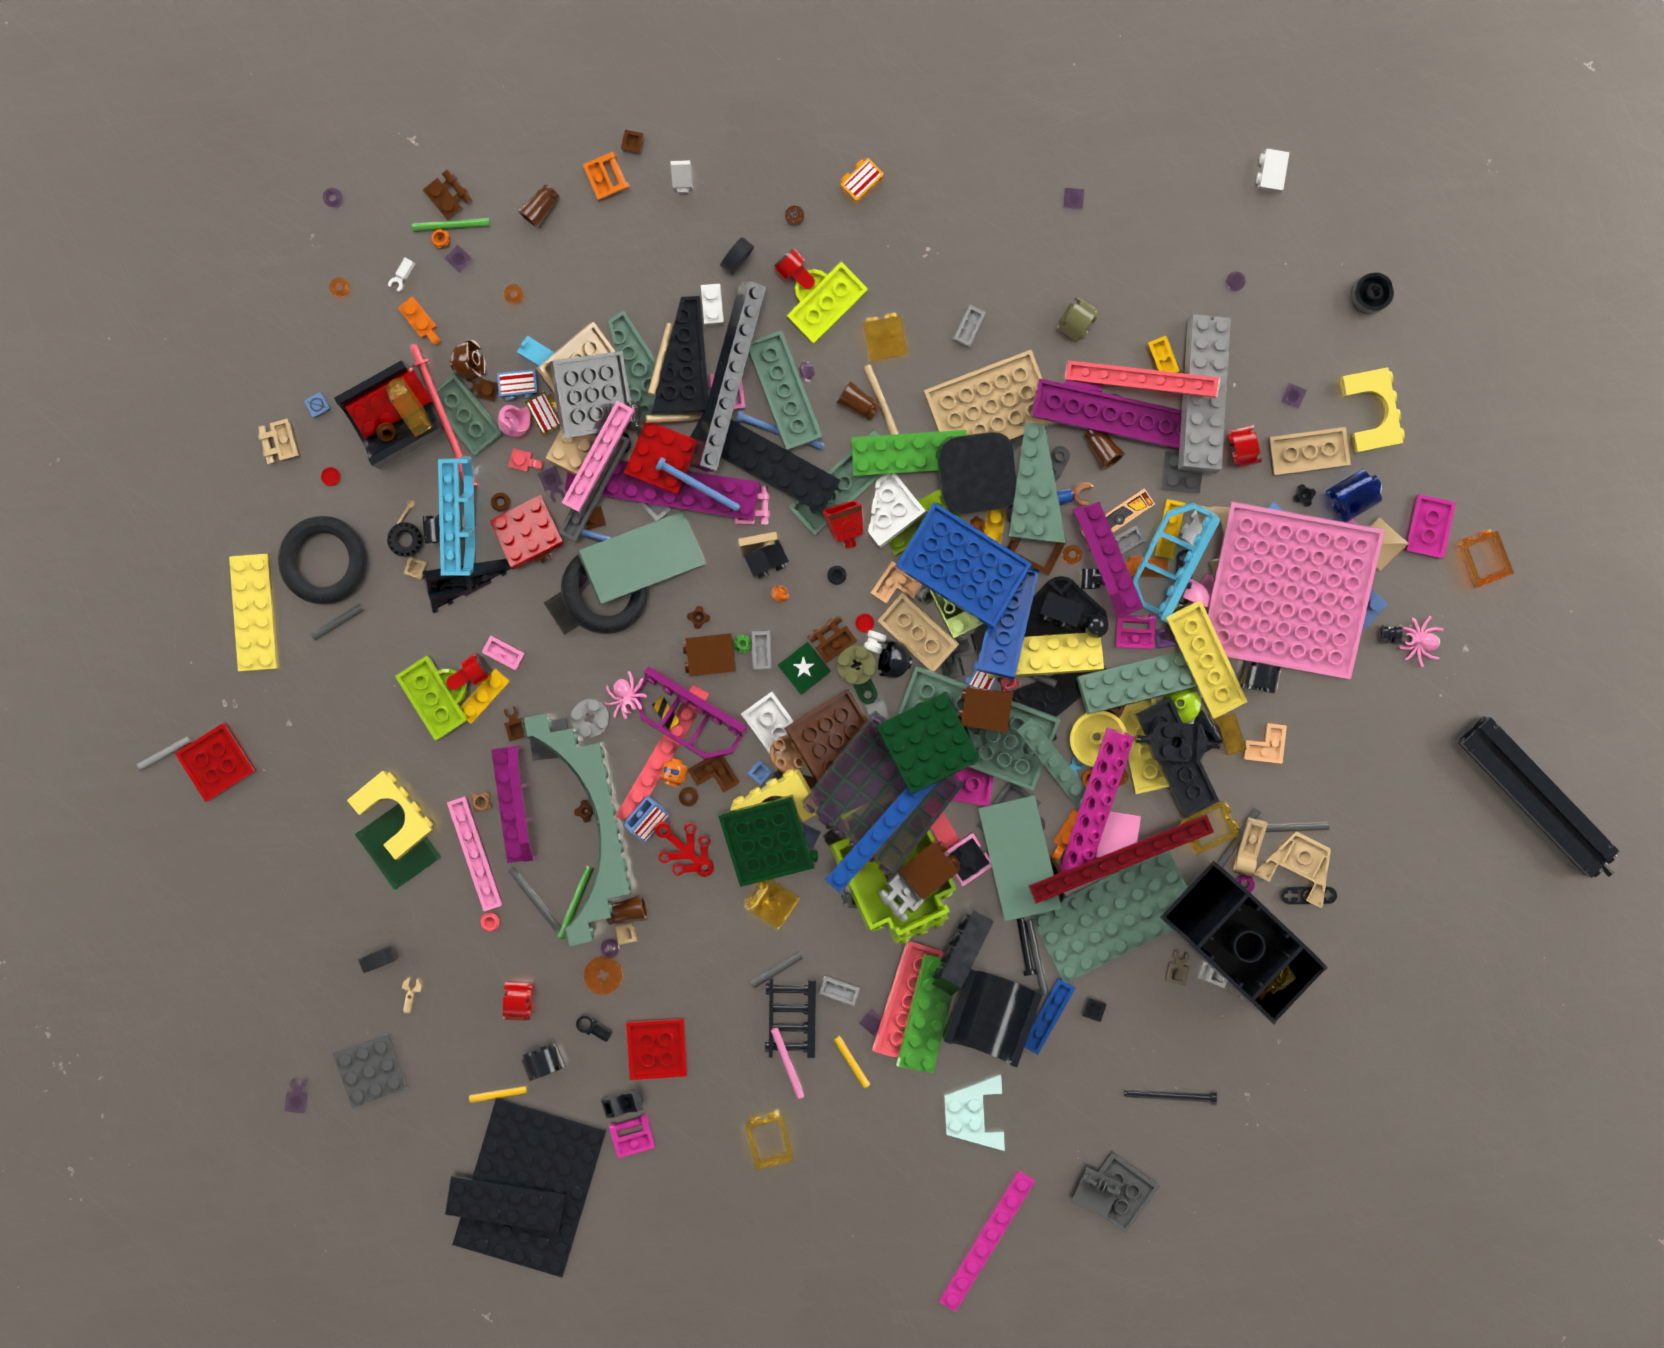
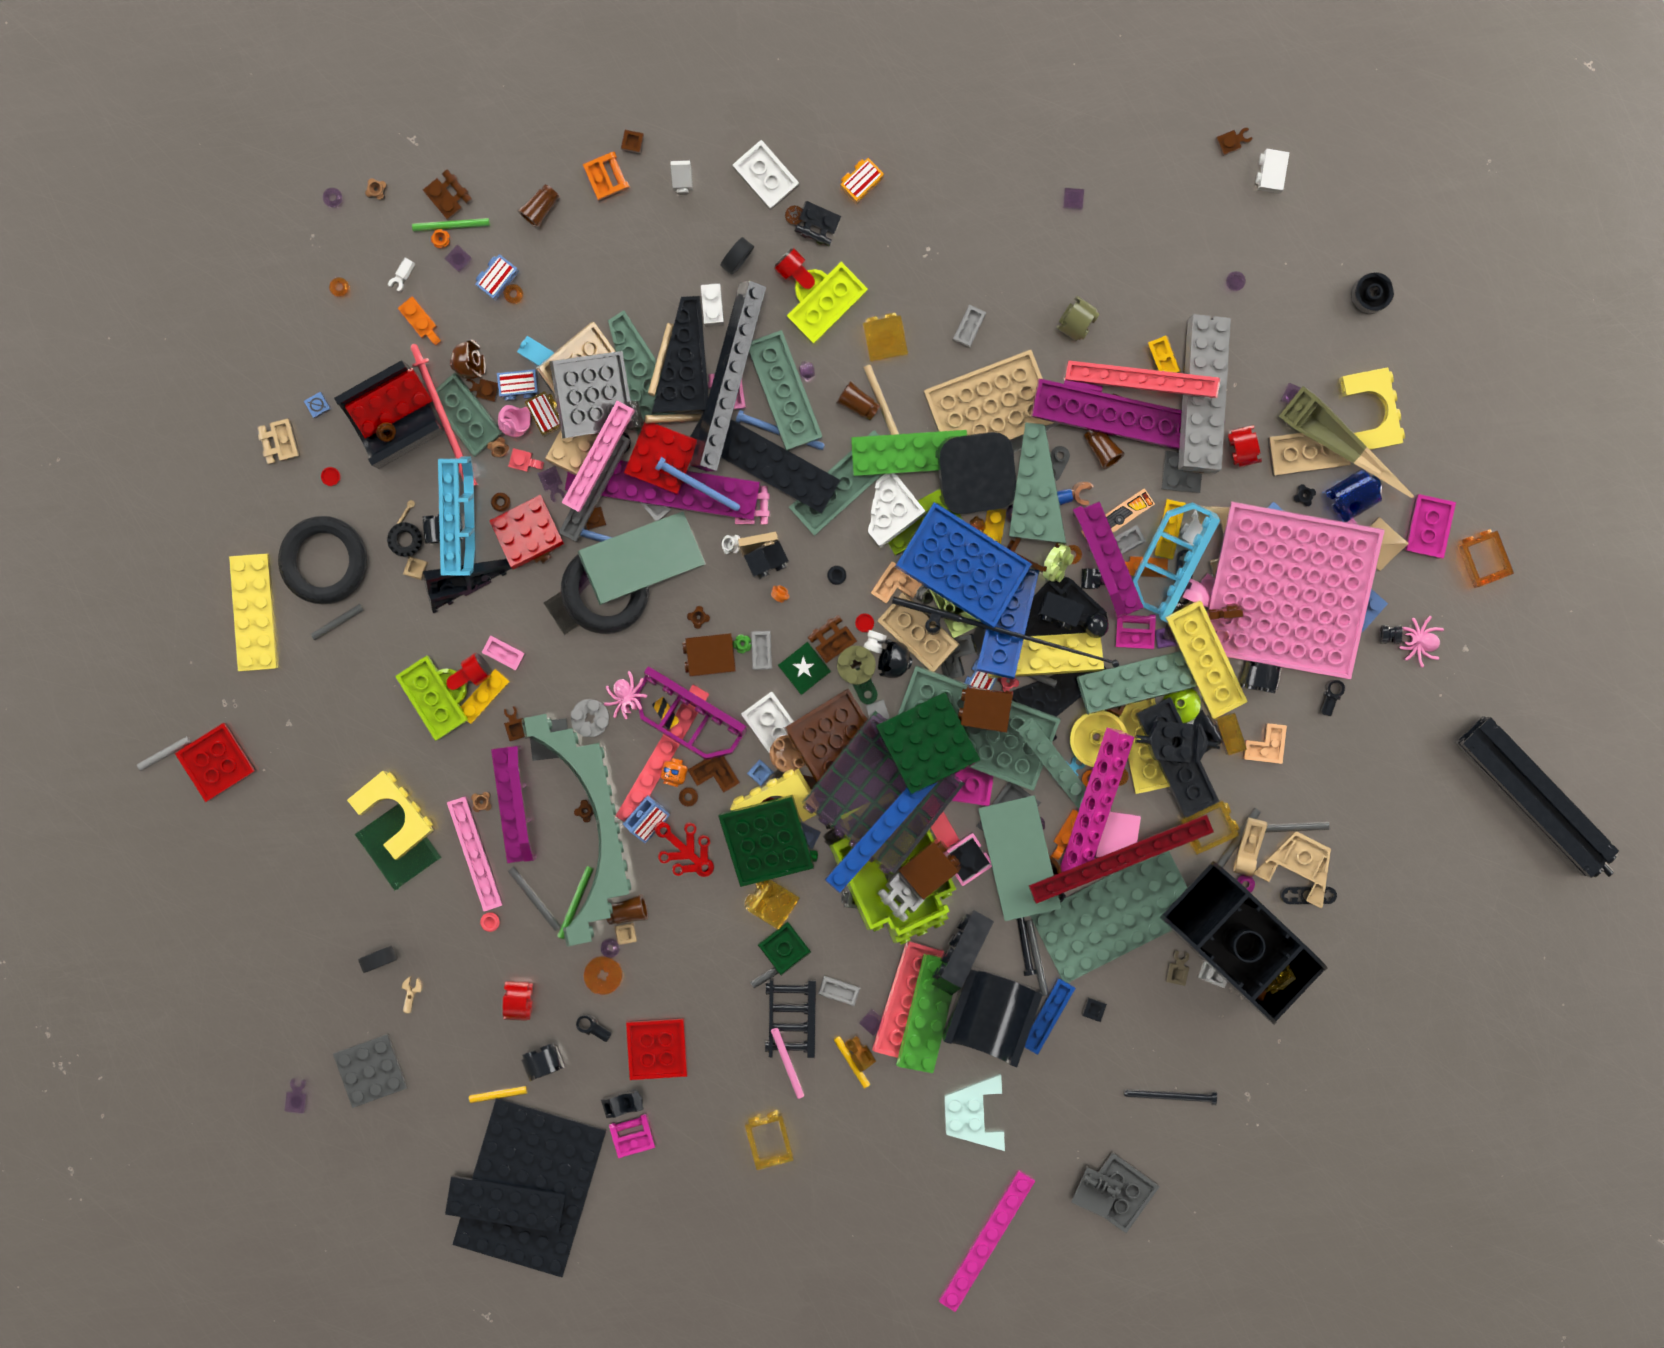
clear yellow window [386,377,432,437] -> none
red torso [822,499,863,548] -> none
none -> medium nougat plate [365,178,387,200]
none -> brick [475,254,519,301]
none -> medium nougat plate [487,437,509,457]
none -> white plate [722,535,740,554]
none -> white plate [732,140,799,209]
none -> dark green tile [758,922,812,976]
none -> black plate [794,201,841,246]
none -> pearl gold plate [844,1036,876,1072]
none -> black piece [892,596,1119,668]
none -> yellowish green plate [1043,543,1074,582]
none -> reddish brown plate [1208,603,1243,620]
none -> reddish brown plate [1216,128,1253,156]
none -> olive plate [1279,386,1414,498]
none -> black axle [1321,680,1345,716]

